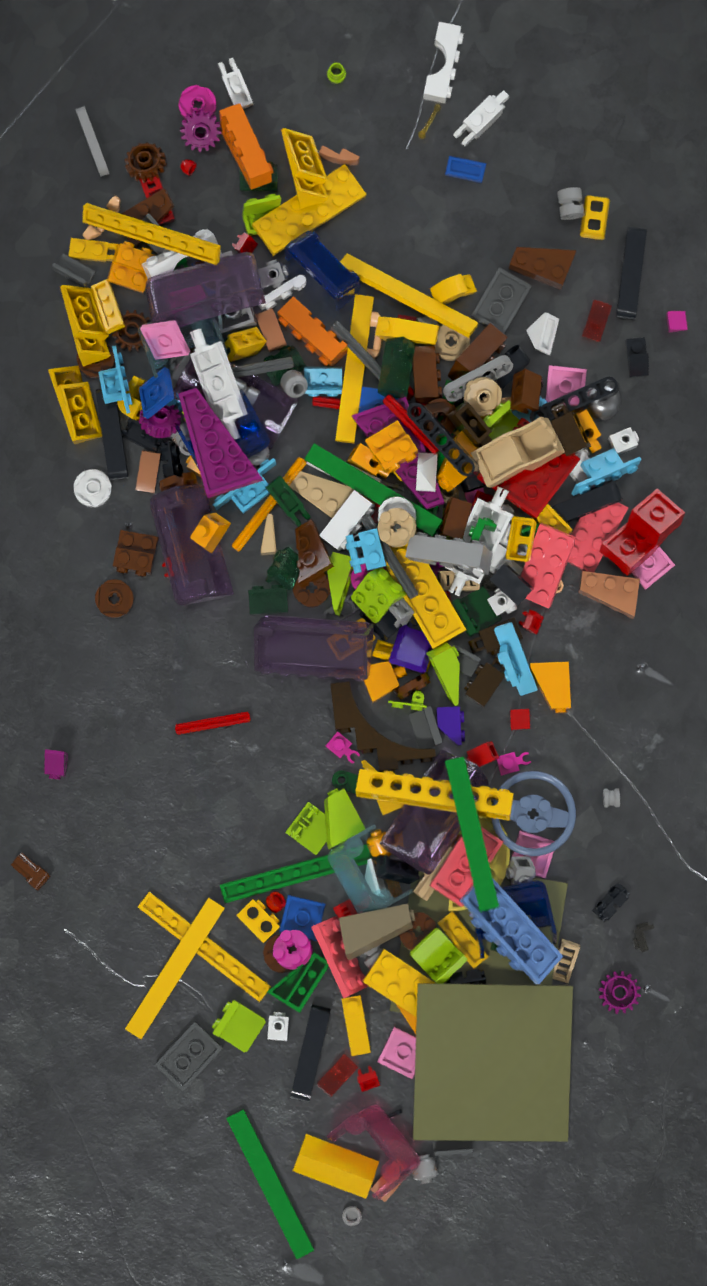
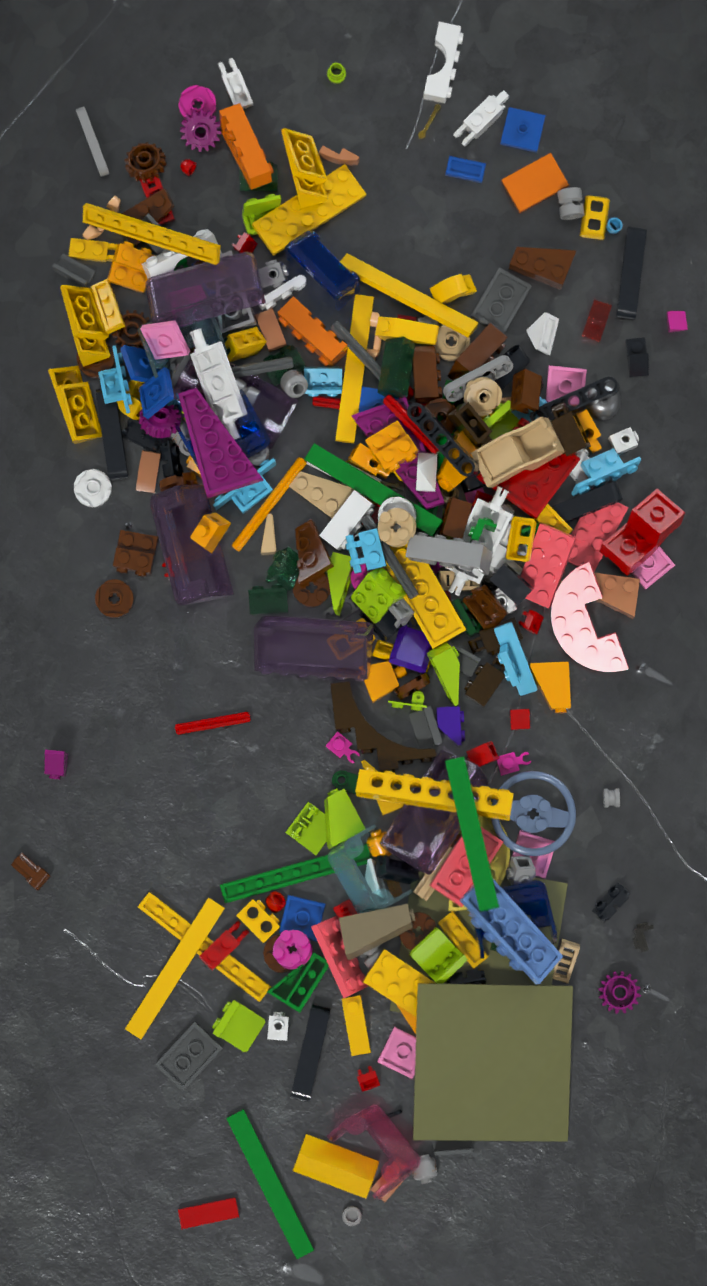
dark green hinge [265,475,311,527] -> none
clear red slope [317,1054,358,1098] -> none
none -> blue plate [120,345,160,382]
none -> red tile [178,1197,239,1229]
none -> red hinge [199,921,250,971]
none -> reddish brown hinge [462,585,507,629]
none -> blue plate [500,107,546,153]
none -> orange tile [501,153,569,213]
none -> plate [551,561,629,672]
none -> dark azure hinge [606,217,622,234]

